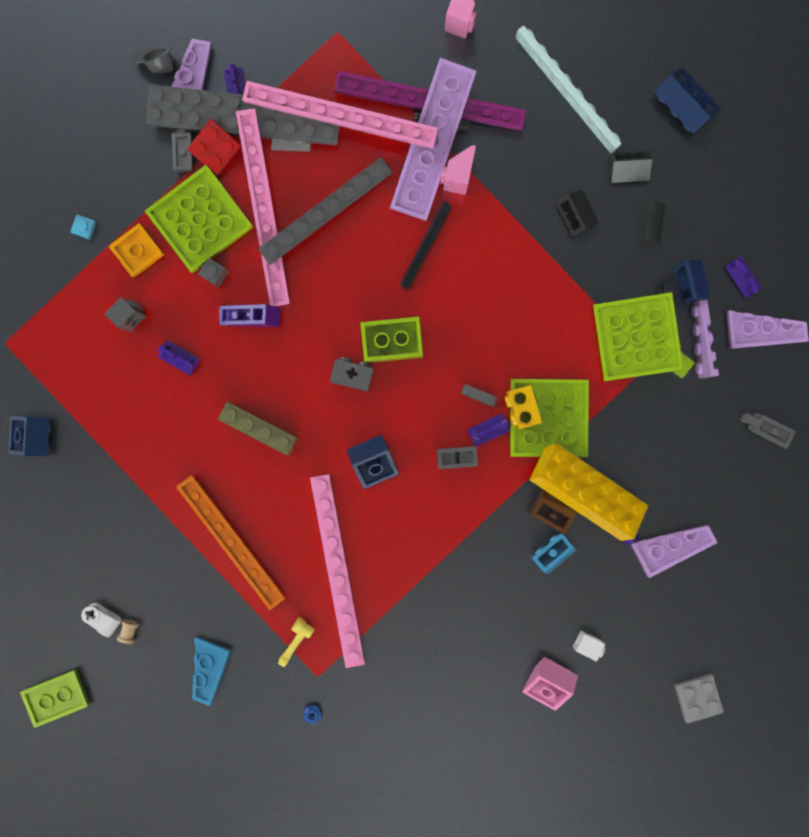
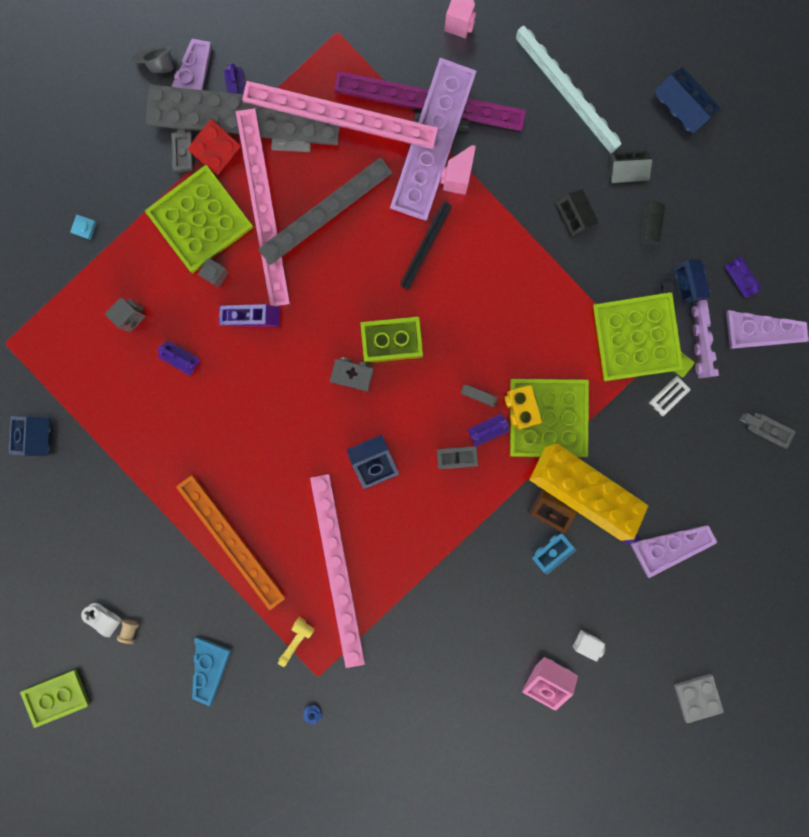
light orange plate [109,223,164,278] -> none
olive brick [218,402,298,455] -> none
none -> white tile [649,376,691,416]

